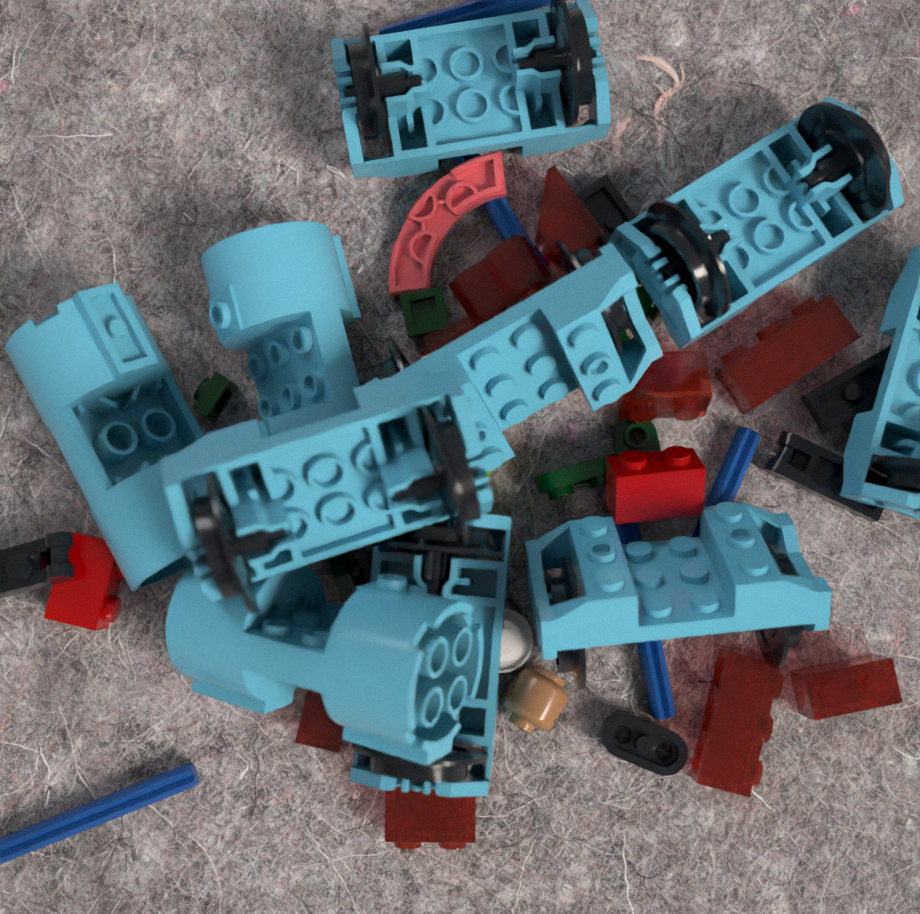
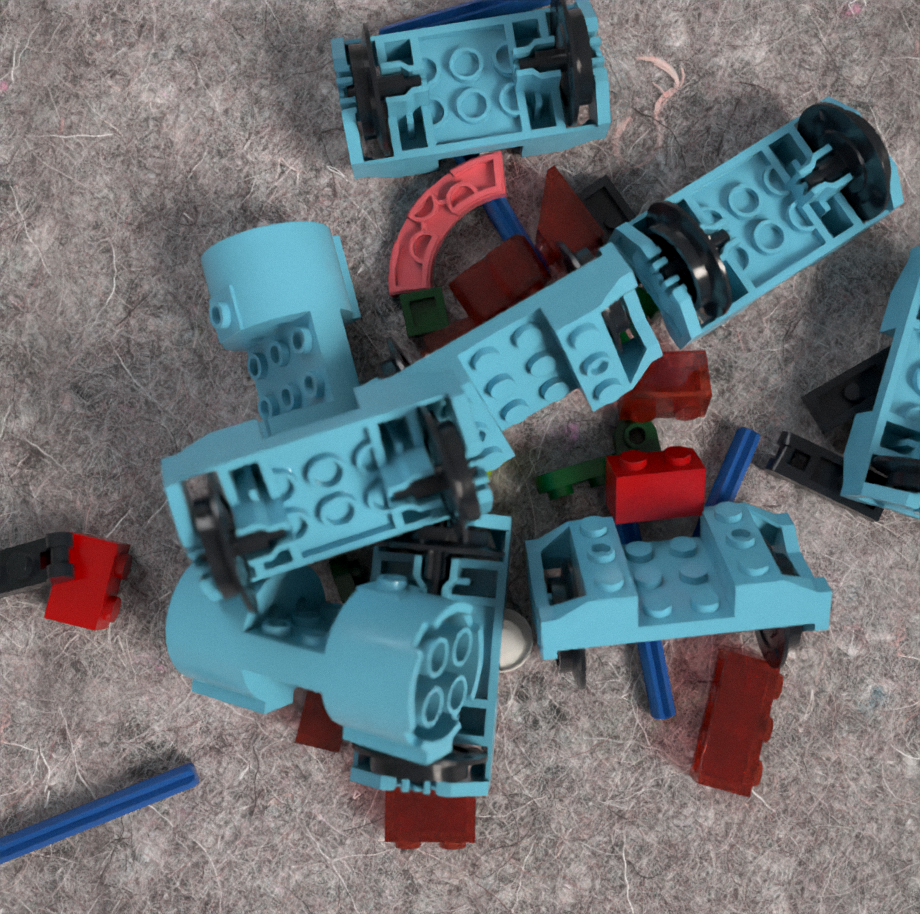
medium azure cylinder [5,282,233,591] -> none
dark green plate [192,371,238,422] -> none
medium nougat head [503,665,568,734] -> none
black plate [600,712,688,776] -> none
clear red brick [714,295,860,415] -> none
clear red brick [790,654,903,721] -> none

